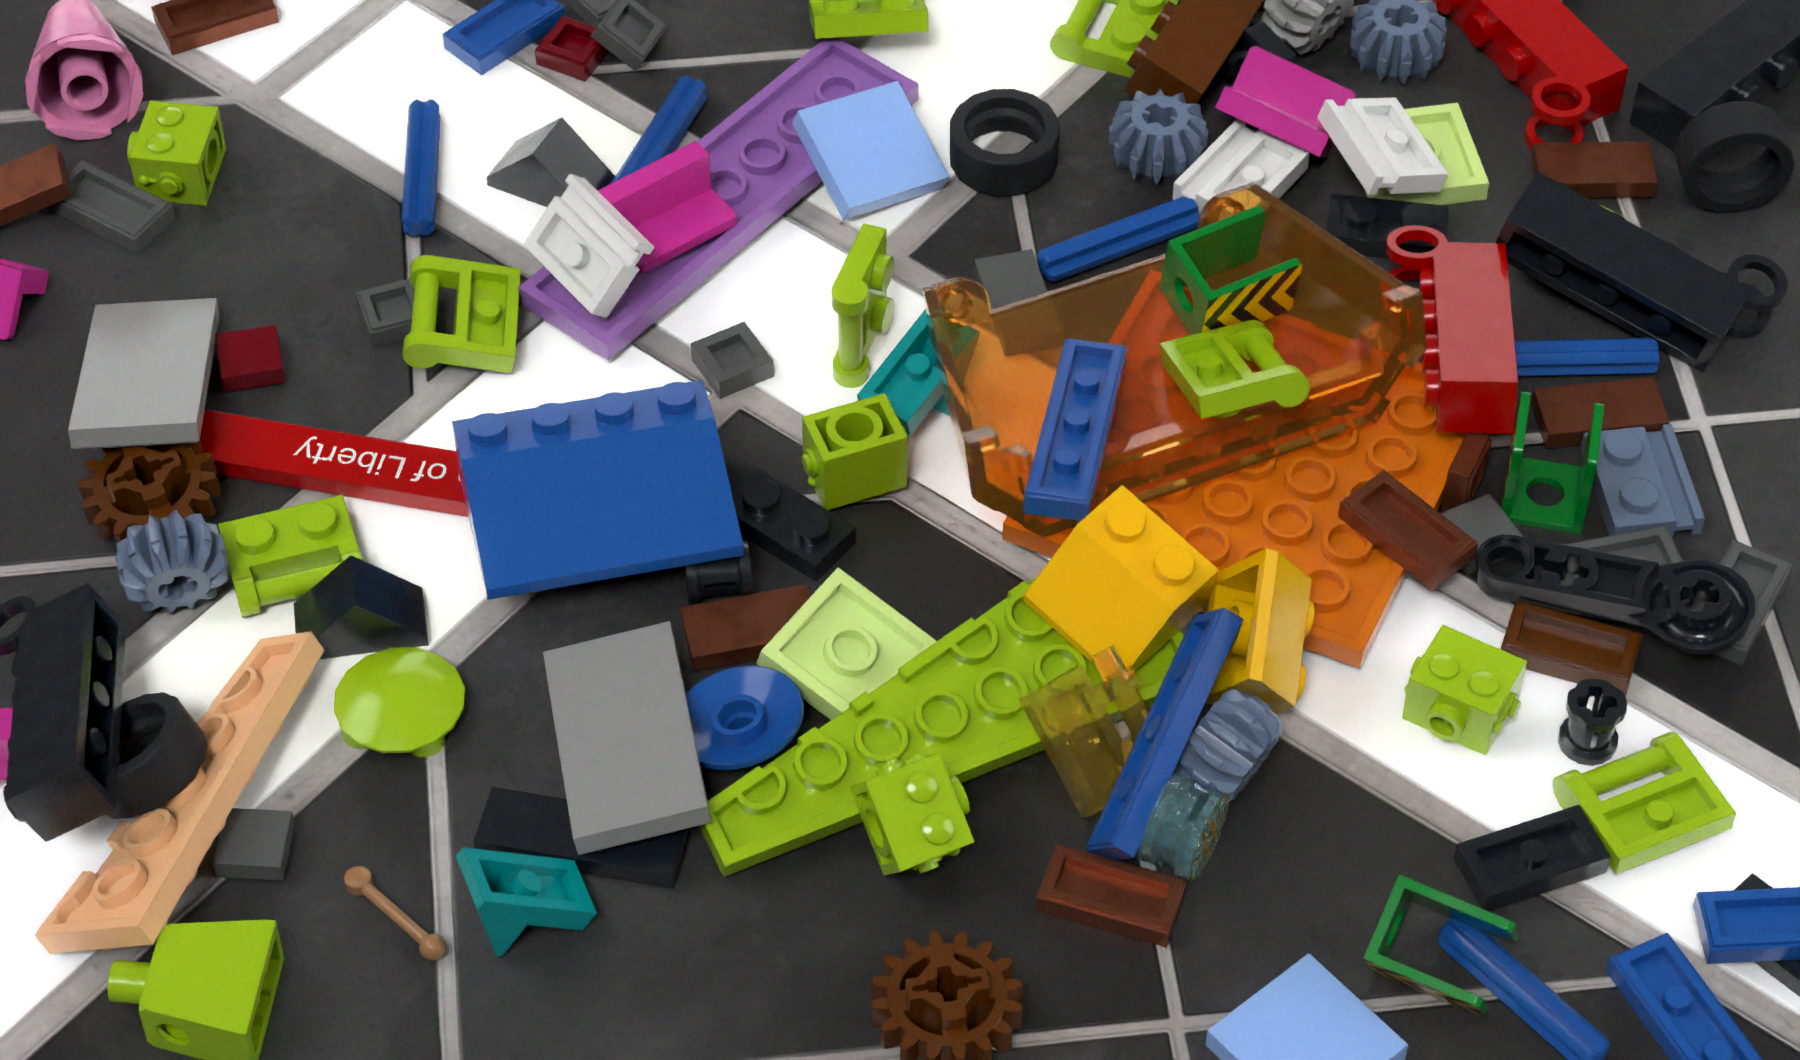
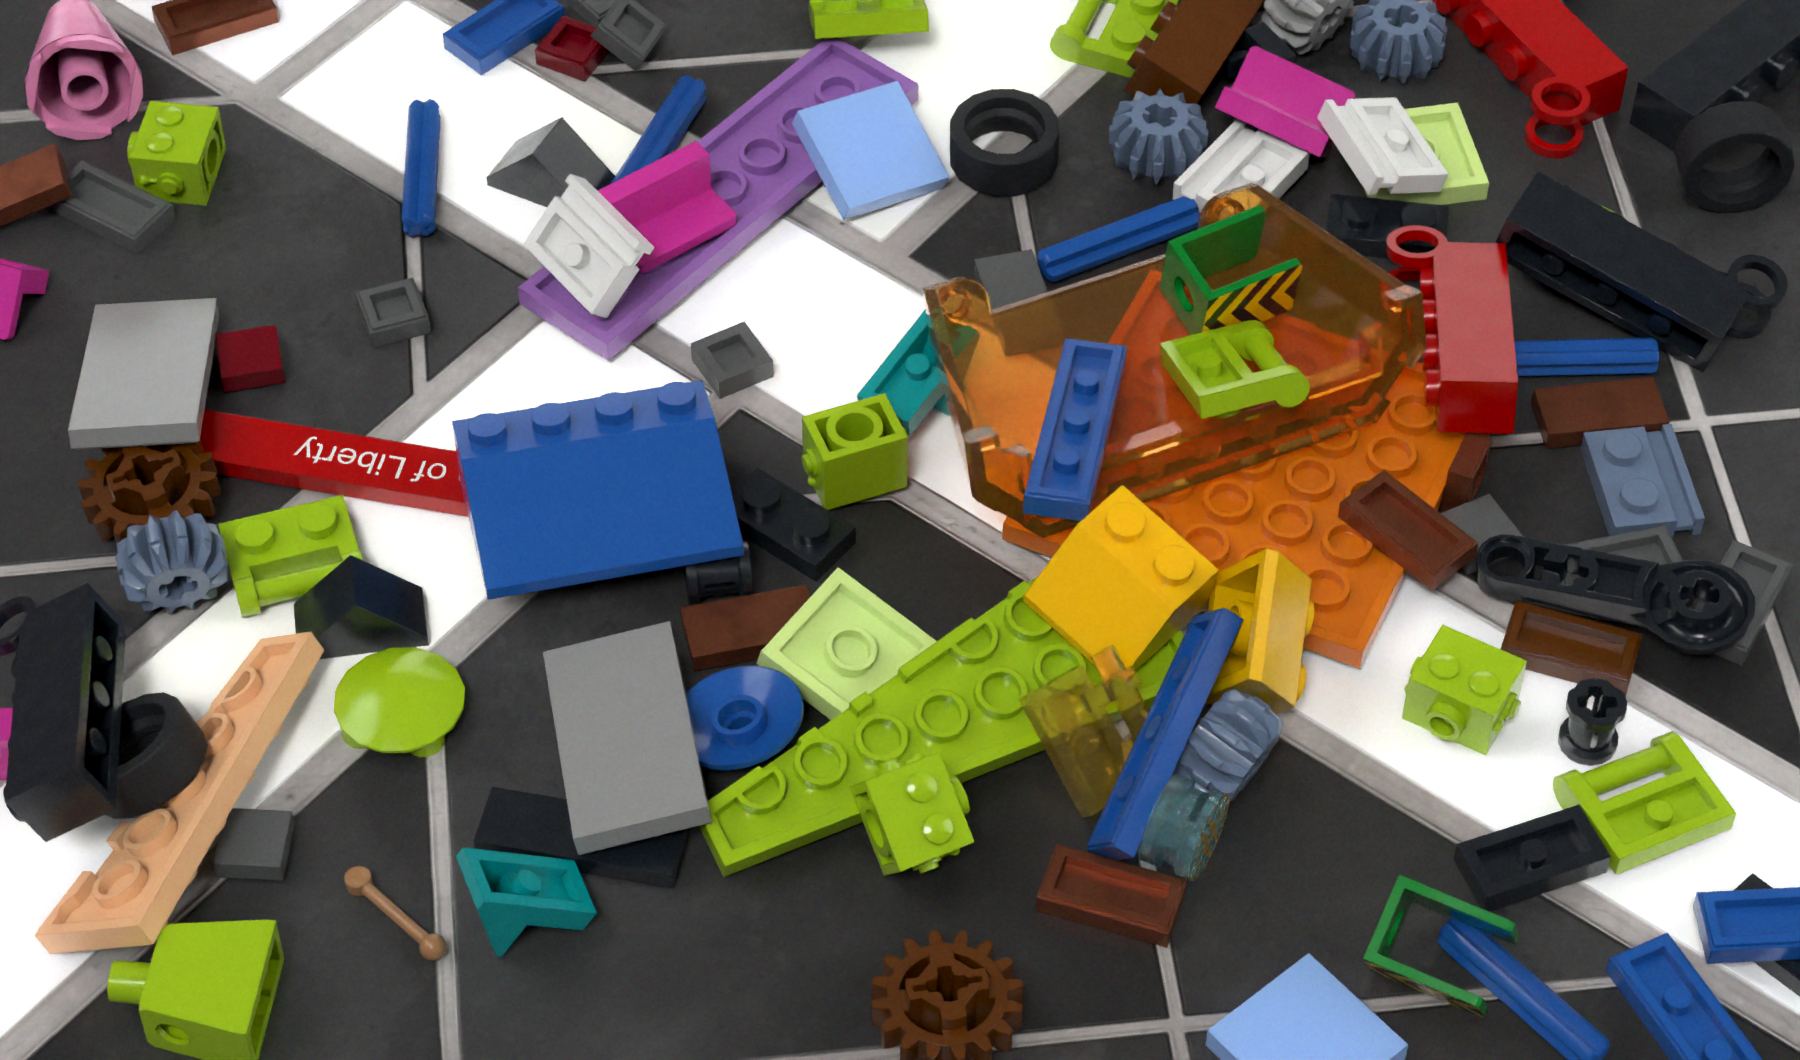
lime plate [403,255,521,373] -> none
lime plate [831,223,894,388] -> none
green piece [1501,391,1604,535] -> none
copper tile [1531,142,1658,198] -> none

